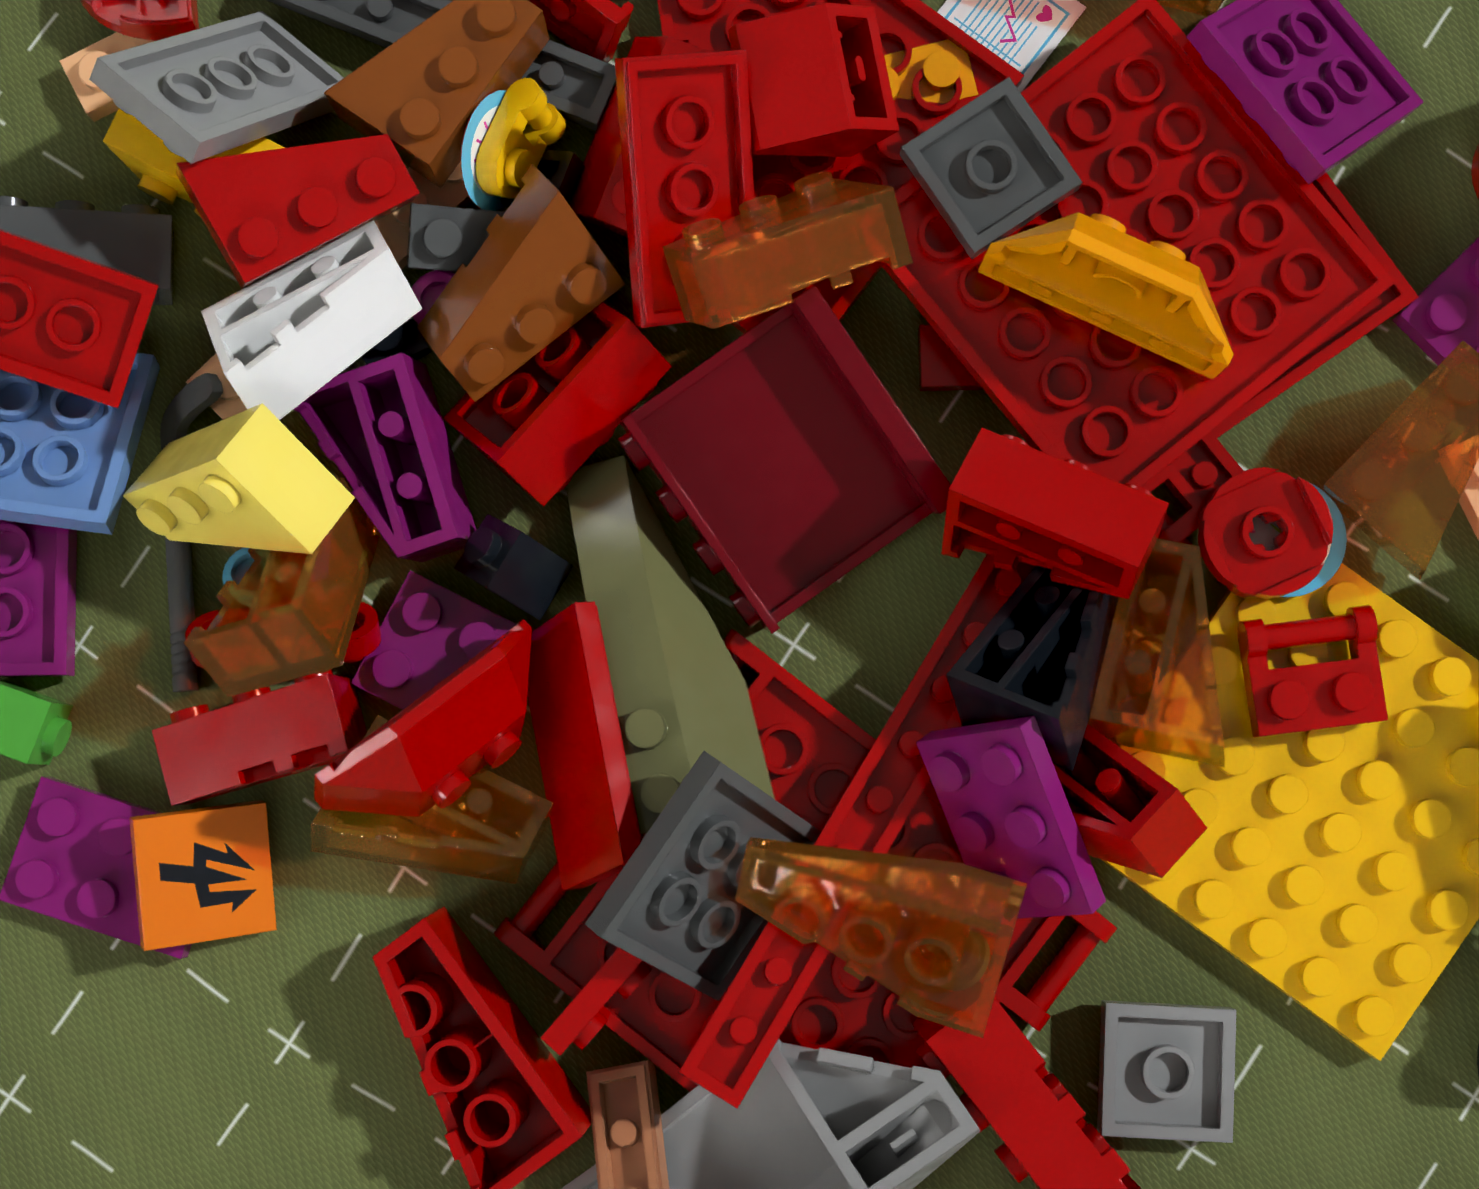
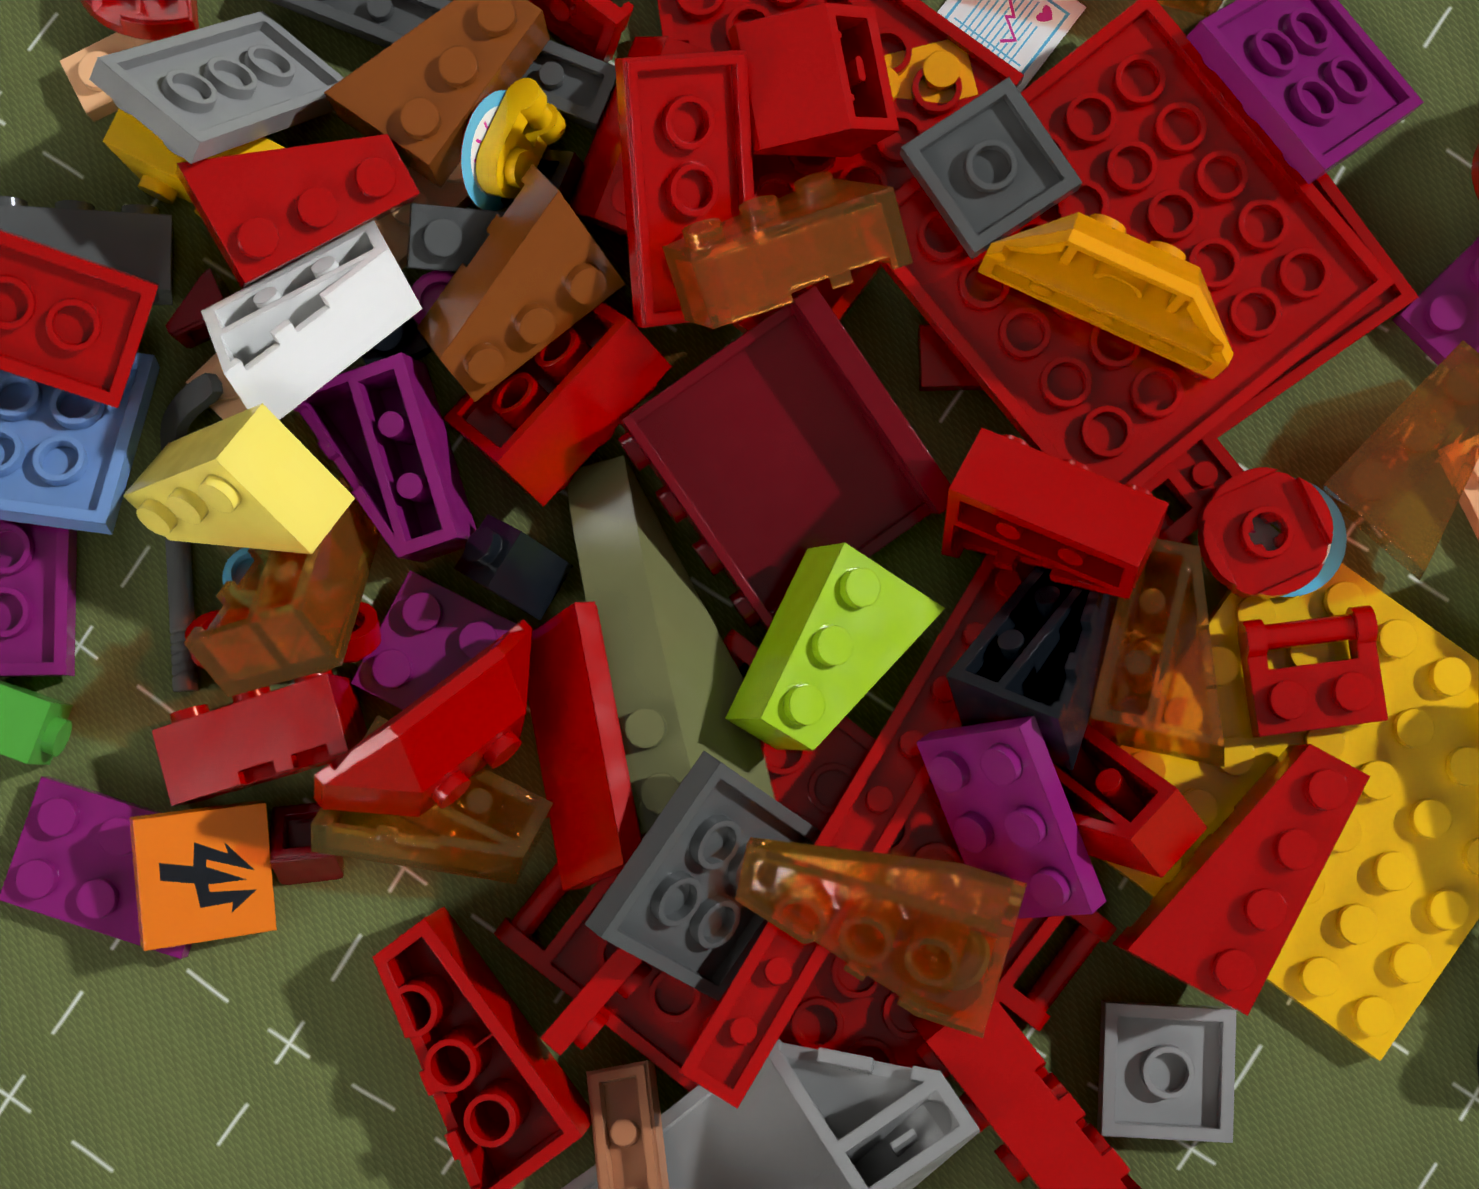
none -> dark red slope [165,268,231,349]
none -> dark red slope [270,803,344,885]
none -> lime wedge [725,542,945,751]
none -> red wedge [1112,744,1370,1016]

